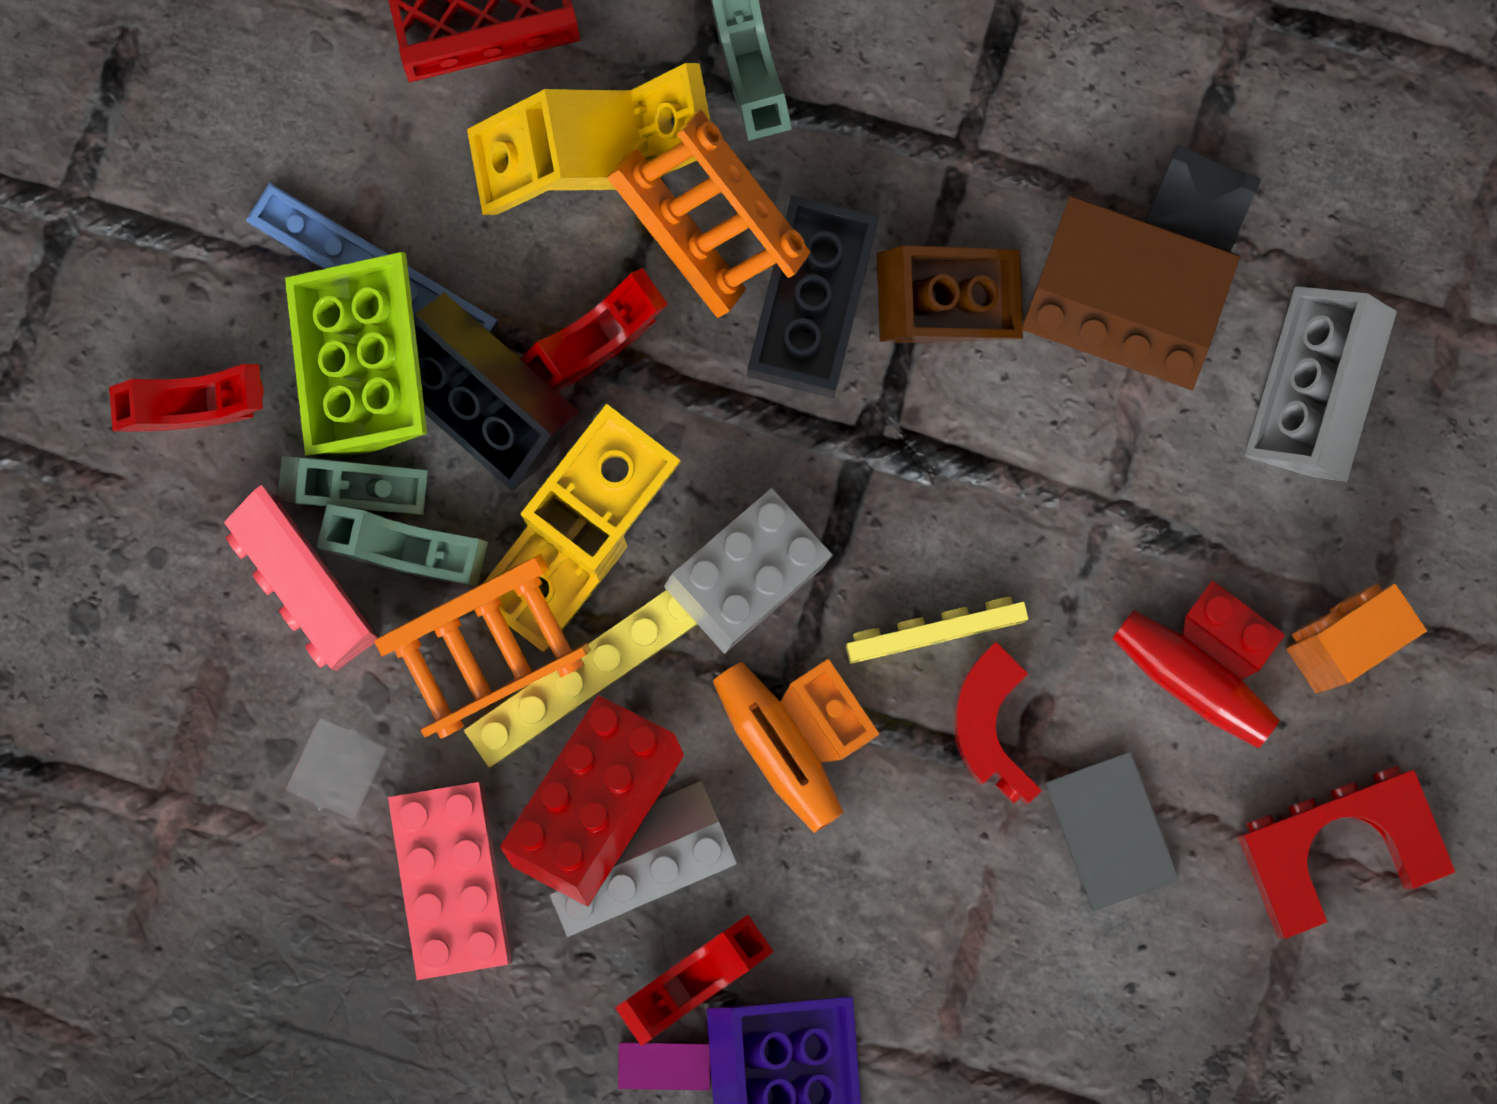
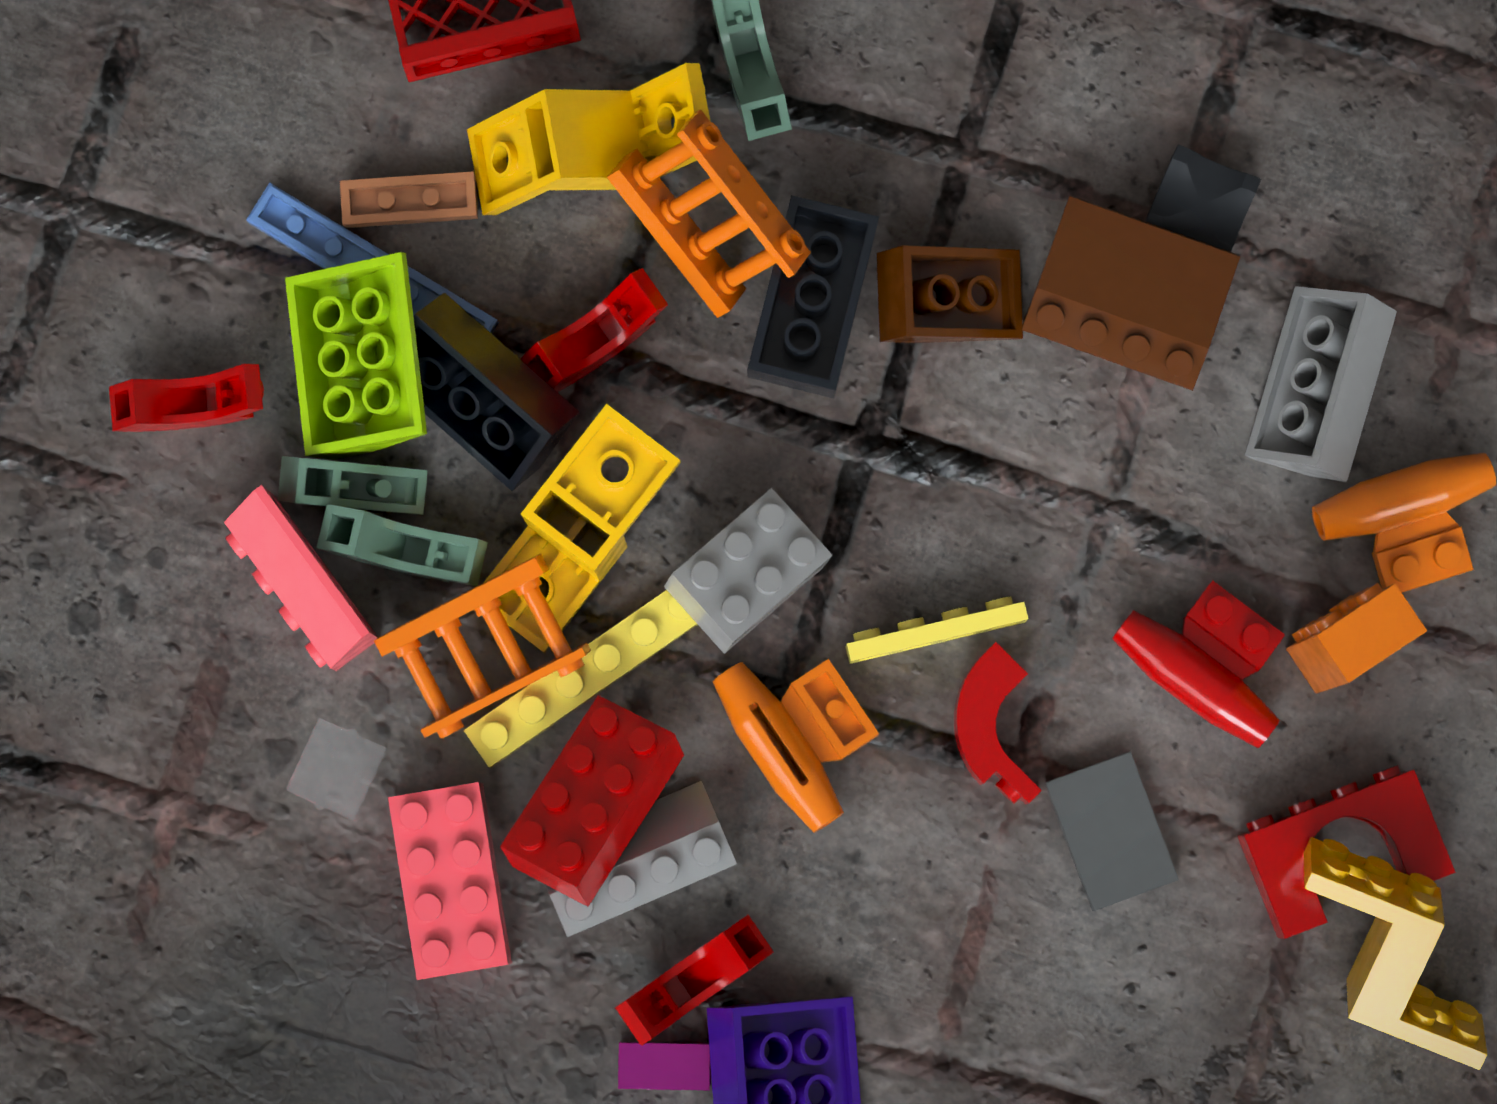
none -> nougat plate [340,171,478,228]
none -> yellow bracket [1304,837,1487,1070]
none -> orange plate [1312,453,1496,592]

